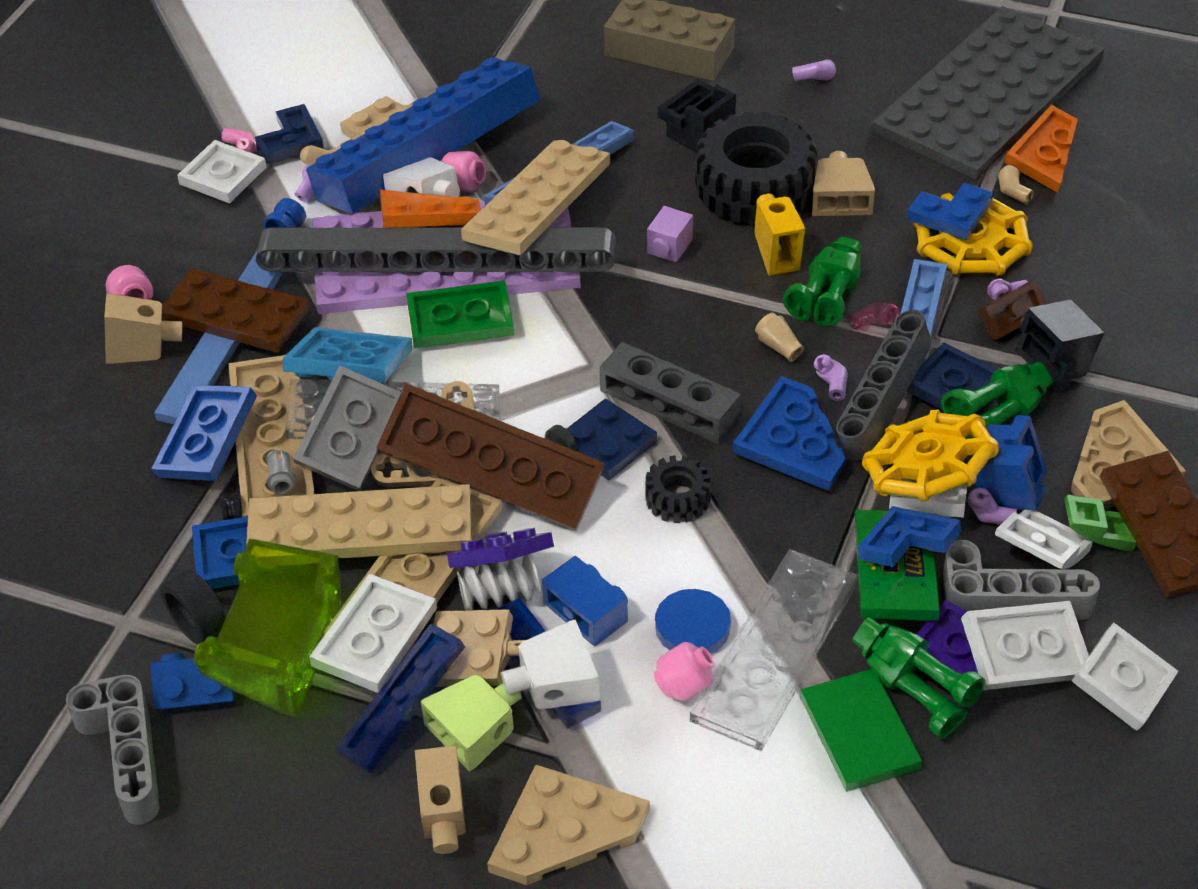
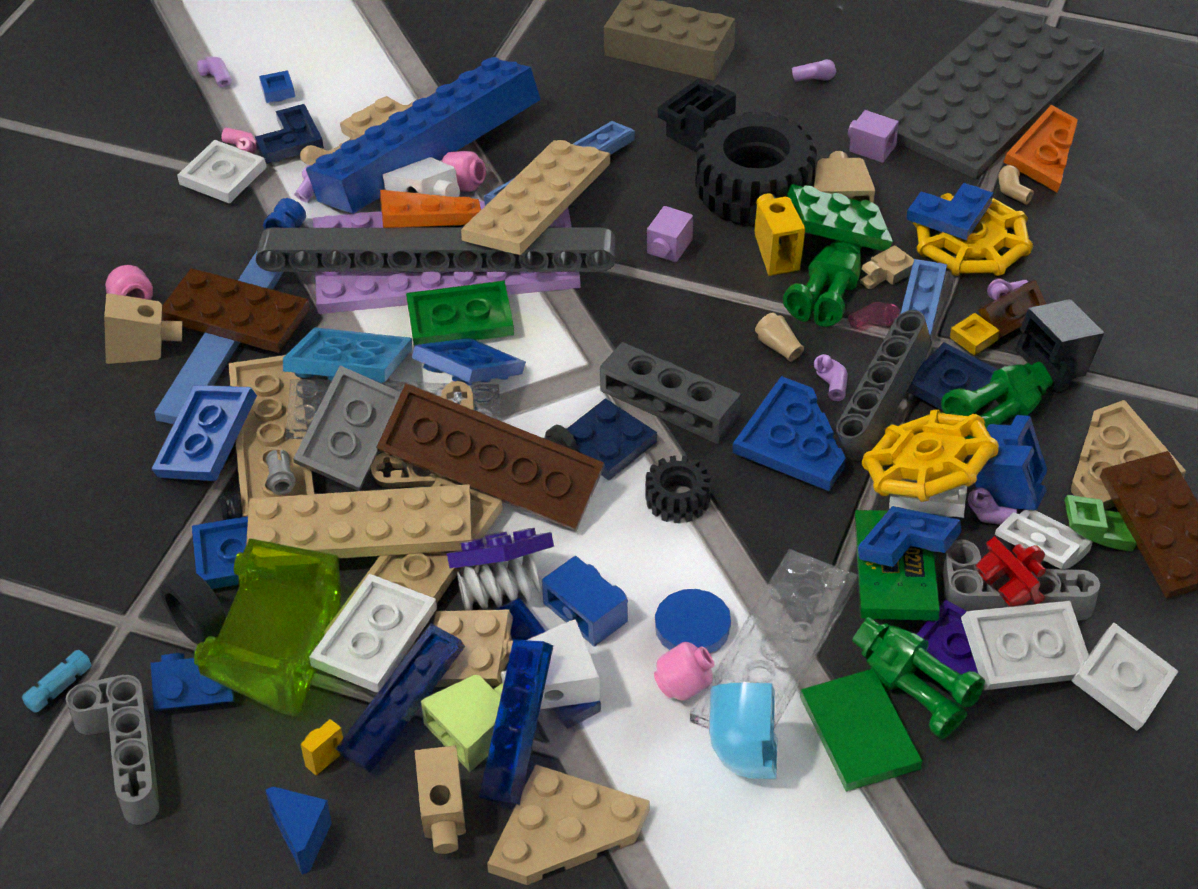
none -> medium azure axle [22,650,91,713]
none -> lavender arm [197,56,232,87]
none -> blue plate [259,70,295,103]
none -> blue slope [265,786,332,875]
none -> yellow plate [301,719,346,776]
none -> blue plate [412,338,526,386]
none -> clear blue plate [479,639,554,805]
none -> medium azure brick [709,683,778,779]
none -> green plate [787,184,893,251]
none -> lavender brick [847,110,899,163]
none -> tan plate [860,245,914,289]
none -> yellow plate [950,313,1000,356]
none -> red hips [975,536,1046,607]

